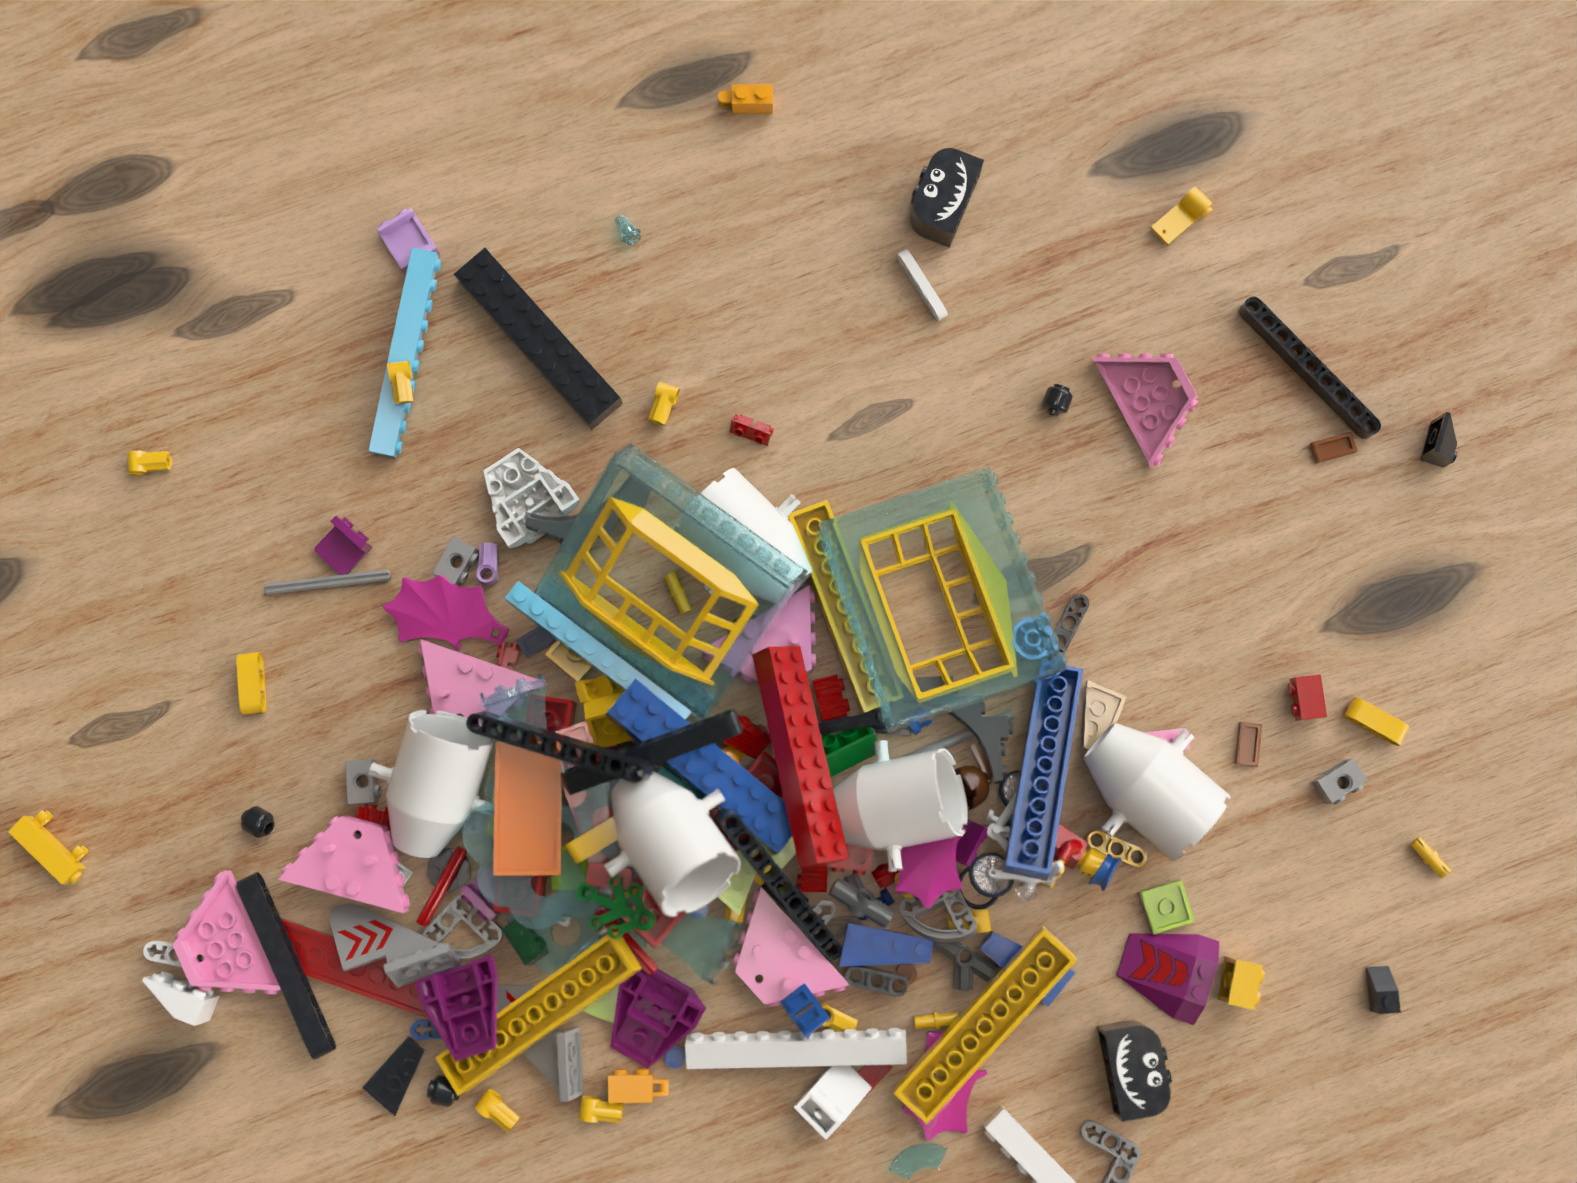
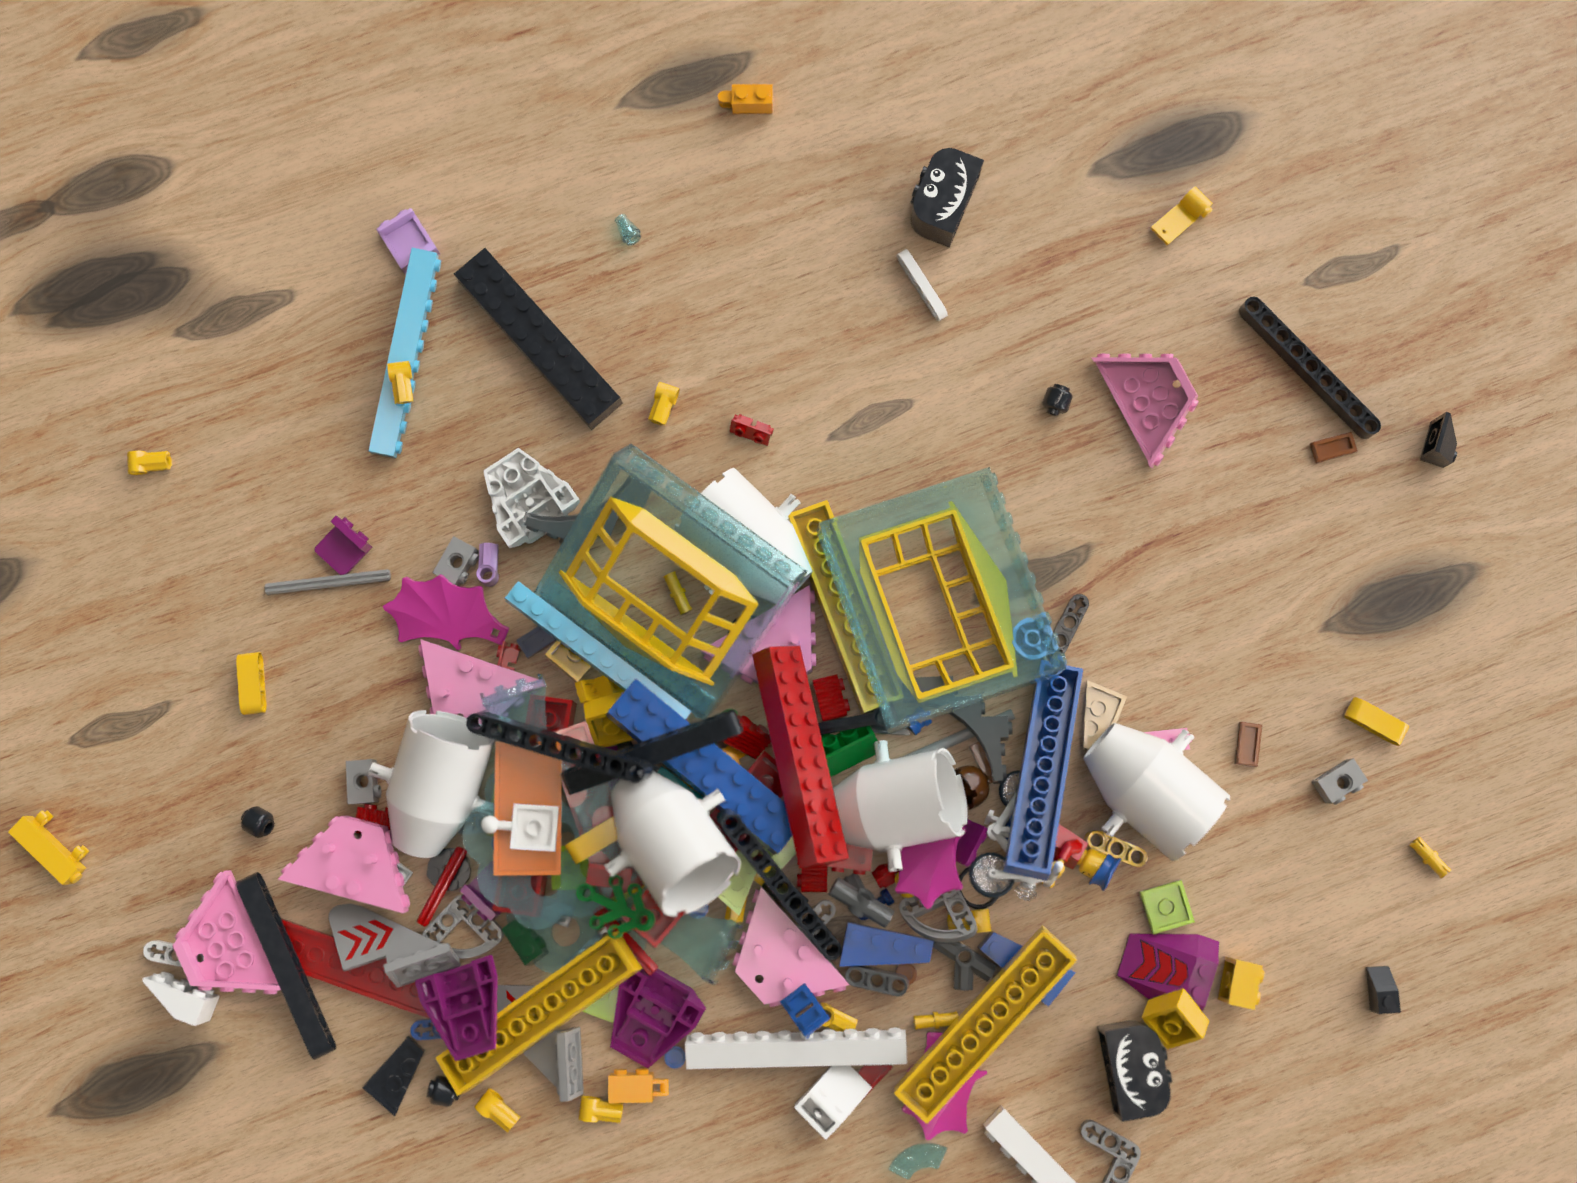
red brick [1288,674,1327,721] -> none
none -> white plate [481,804,559,852]
none -> yellow brick [1141,988,1209,1050]

